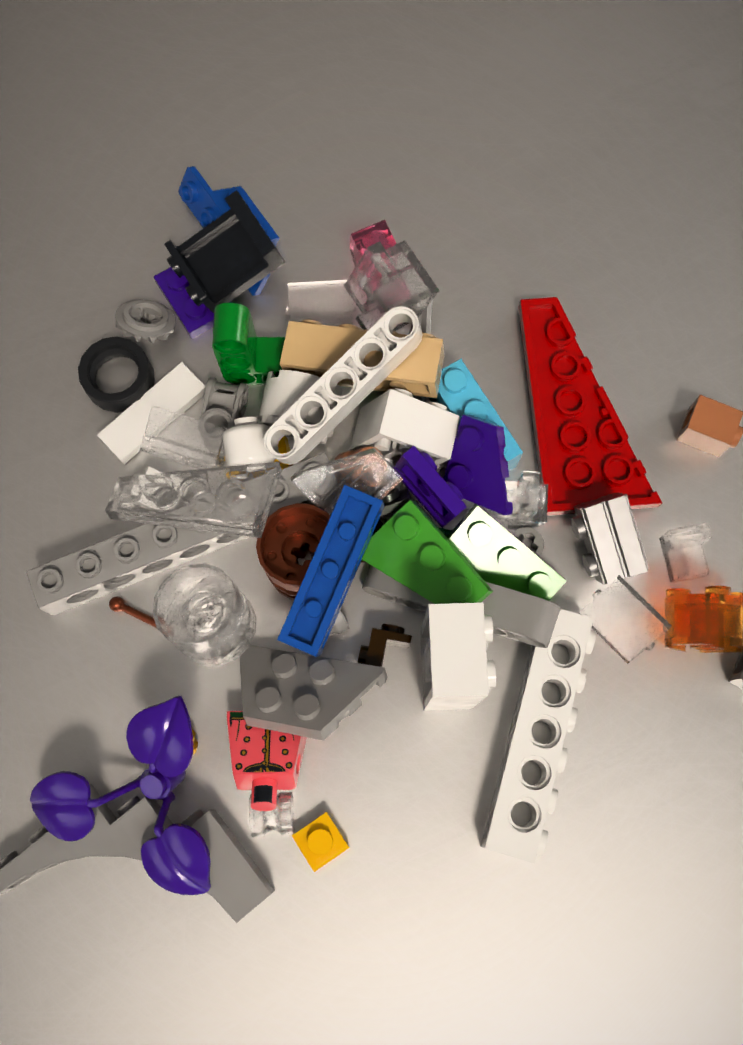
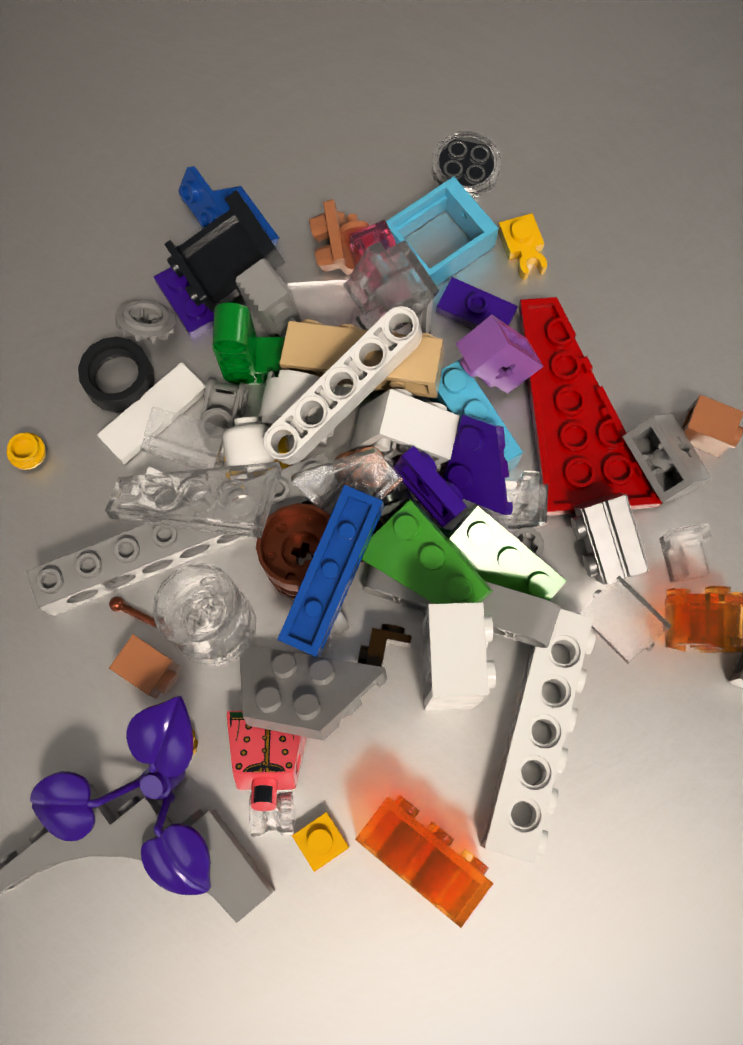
none -> yellow plate [6,432,46,470]
none -> nougat brick [109,634,180,699]
none -> light grey brick [236,259,302,337]
none -> nougat hips [309,199,371,275]
none -> clear orange brick [355,795,494,928]
none -> medium azure window [383,176,499,293]
none -> tile [431,131,501,199]
none -> dark purple plate [436,277,518,329]
none -> medium lavender brick [456,315,544,393]
none -> yellow plate [498,213,547,280]
none -> light grey brick [623,413,712,503]

